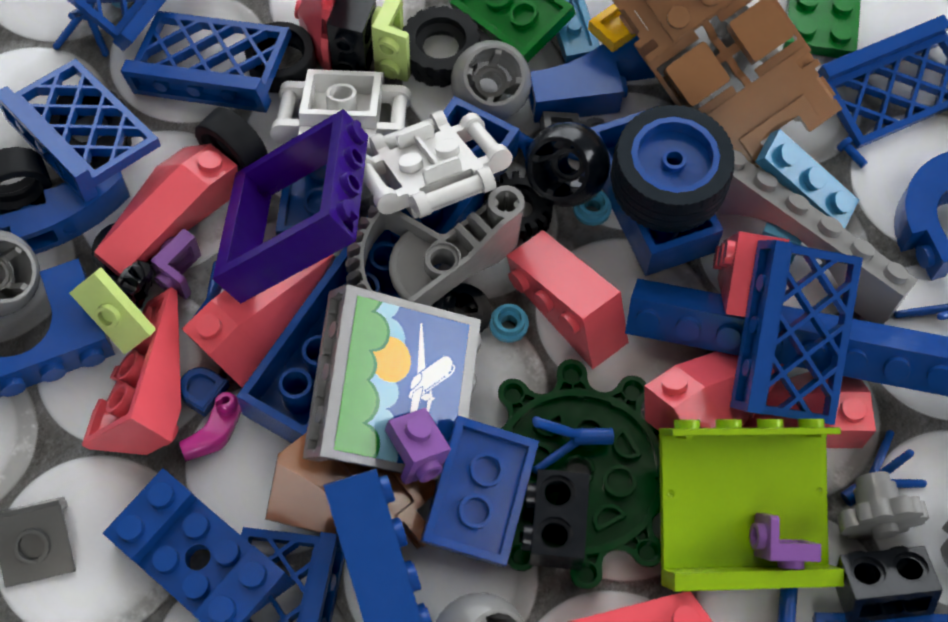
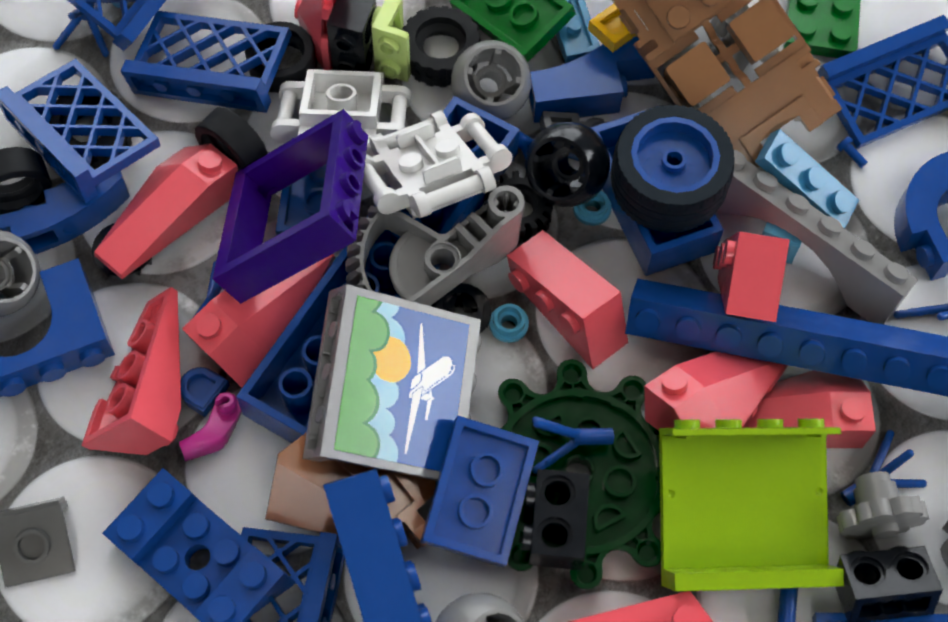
yellowish green plate [69,267,156,355] -> none
black gear [116,260,153,309] -> none
medium lavender bracket [151,228,201,299] -> none
medium lavender bracket [385,408,451,485] -> none
blue fence [730,240,863,425] -> none
medium lavender bracket [749,513,821,569] -> none

